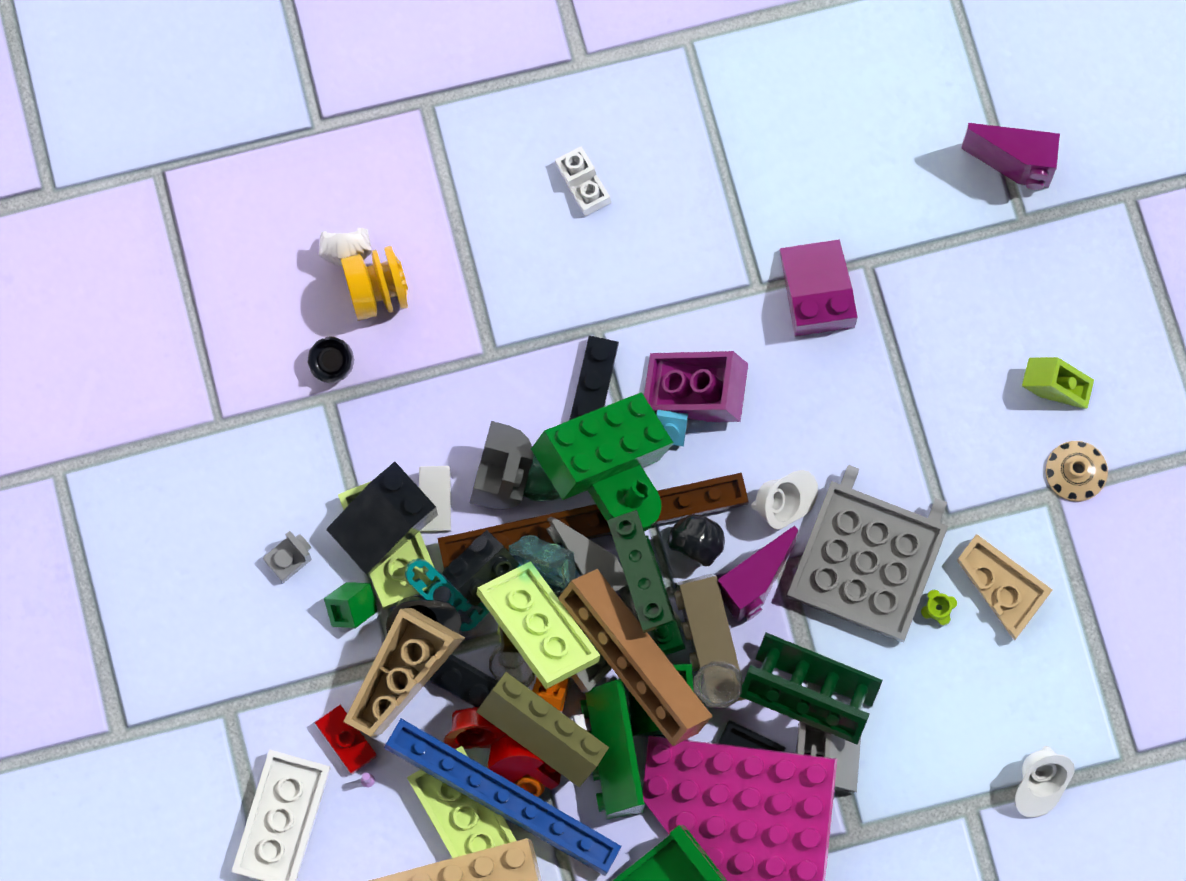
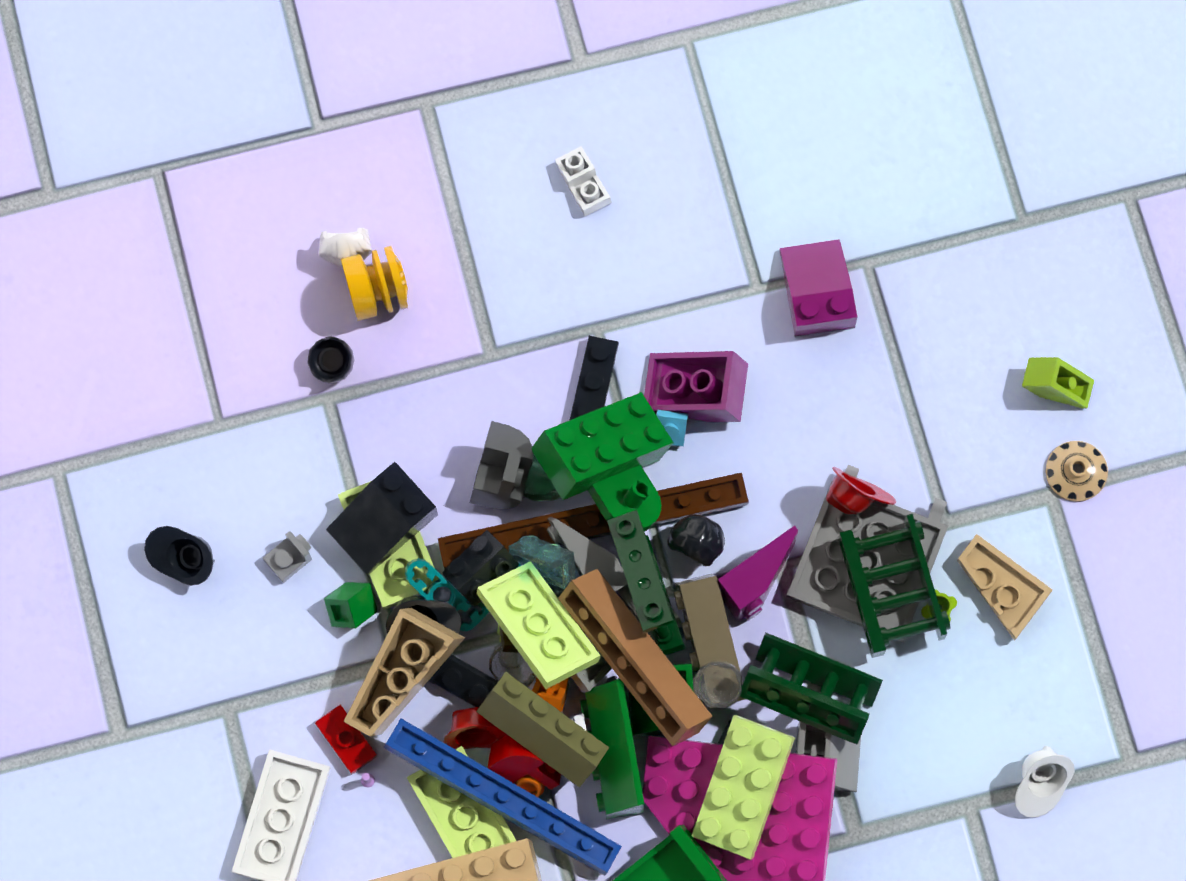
white slope [419,466,451,532] -> none
white piece [751,470,818,530] -> none
magenta slope [961,123,1060,190] -> none
none -> black piece [144,526,215,586]
none -> yellowish green plate [692,715,795,859]
none -> red piece [826,466,896,514]
none -> dark green fence [838,514,951,658]

